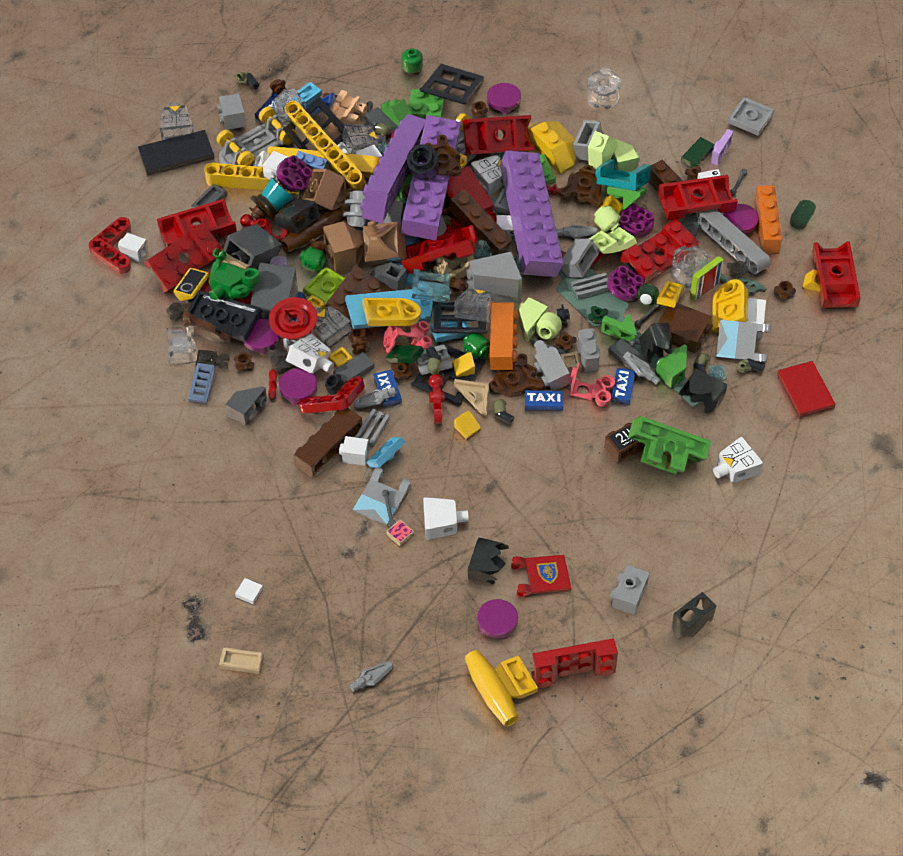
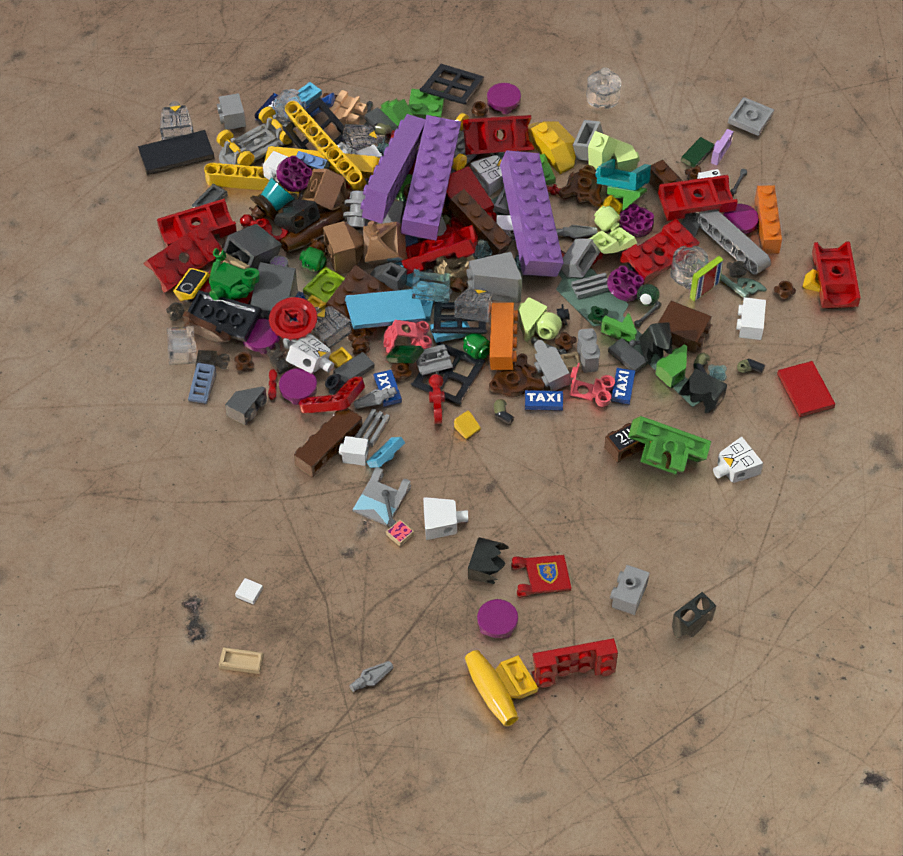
red beam [89,217,131,274] -> none
white brick [118,233,148,264] -> none
arm [236,72,260,89] -> none
white tile [253,151,269,167] -> none
reddish brown plate [270,79,287,97] -> none
yellow tile [362,298,421,326] -> none
green head [401,48,423,74] -> none
black piece [407,144,440,180] -> none
reddish brown tile [421,134,462,177] -> none
arm [426,346,441,375] -> none
yellow slope [453,352,475,377] -> none
tan tile [454,379,489,417] -> none
light grey piece [623,351,661,385] -> none
yellow tile [656,281,685,308] -> none
yellow tile [712,279,748,333] -> none
light grey flag [716,320,771,362] -> none
clear green tile [790,200,816,229] -> none

